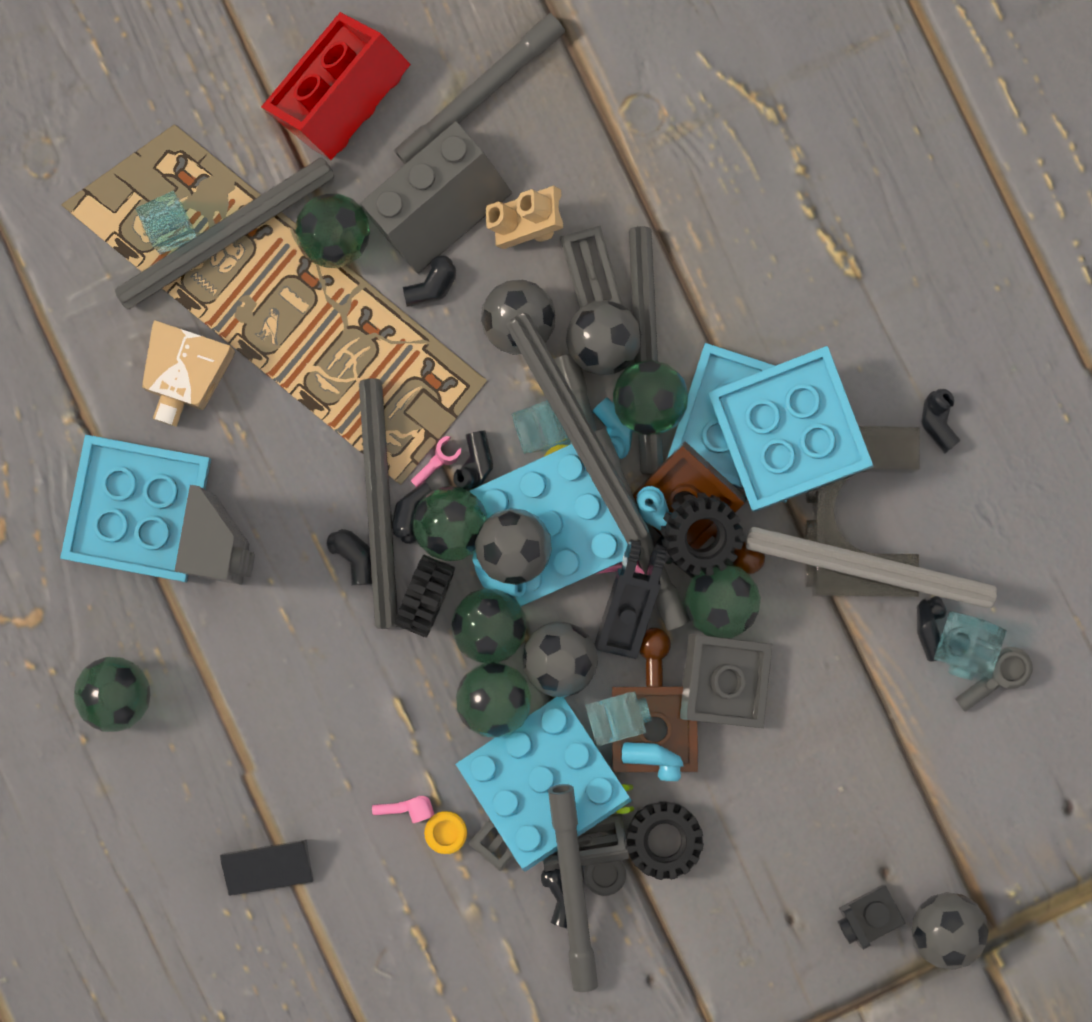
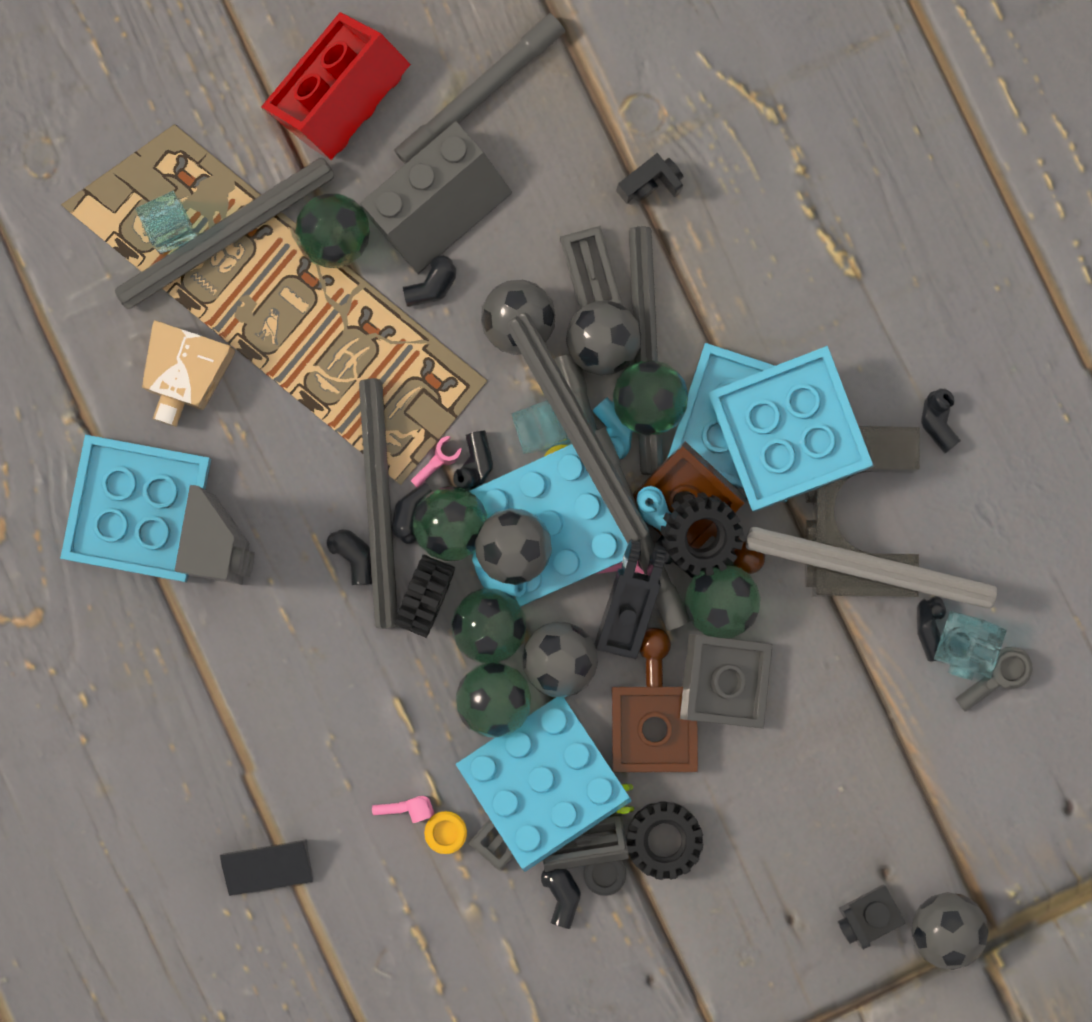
clear green piece [74,657,151,732] -> none
tan hips [486,186,563,249] -> none
dark grey piece [548,784,598,992] -> none
clear light blue brick [585,691,652,747] -> none
medium azure arm [622,742,684,781] -> none
none -> black bracket [616,153,684,204]

